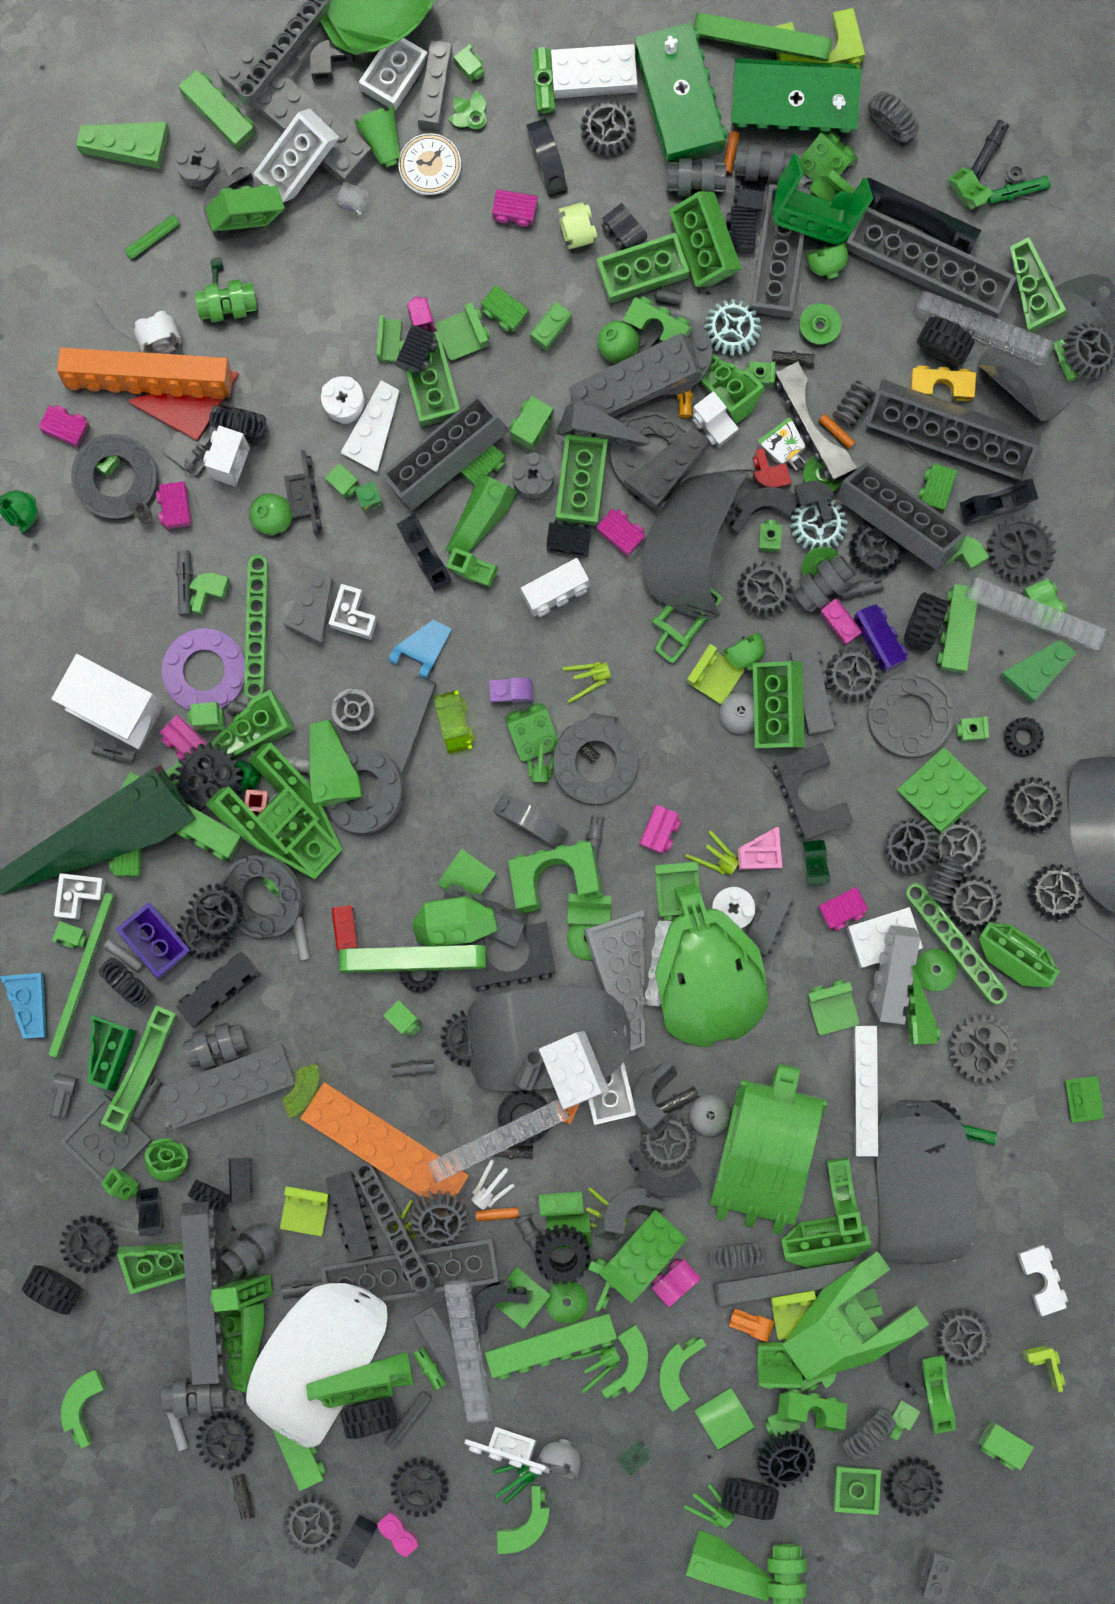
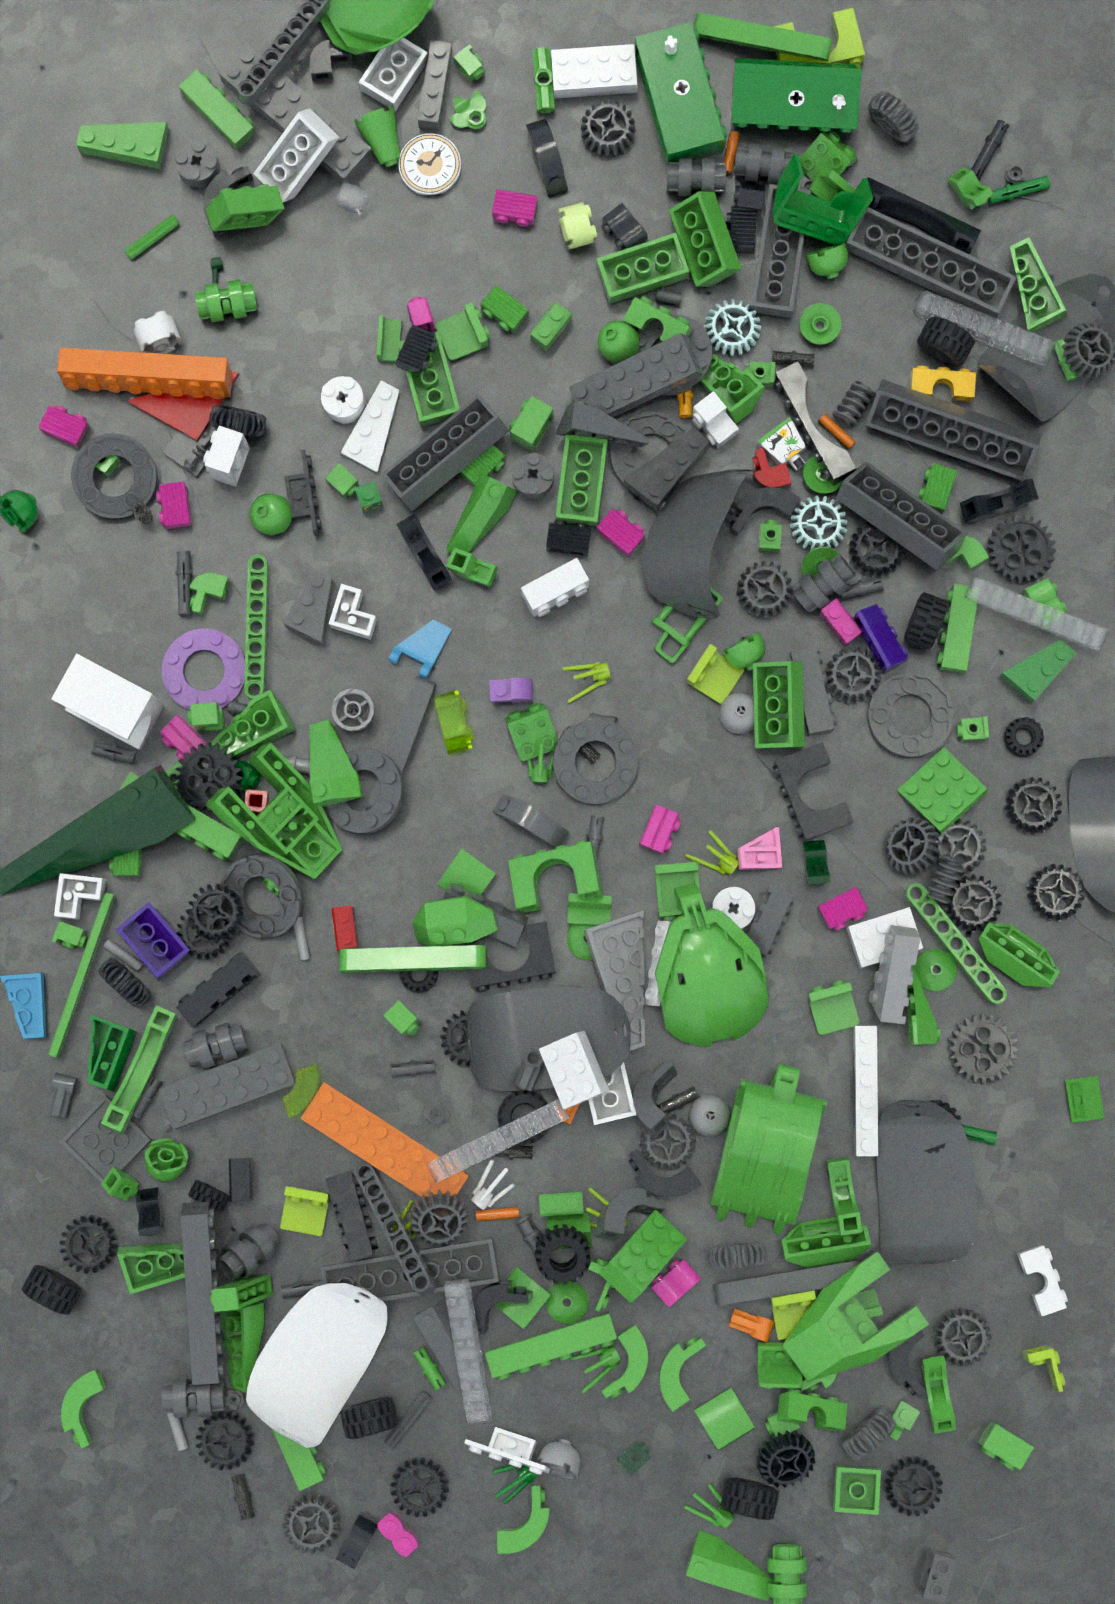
bright green wedge [306,1352,414,1408] -> none
black brick [794,481,834,525] -> none

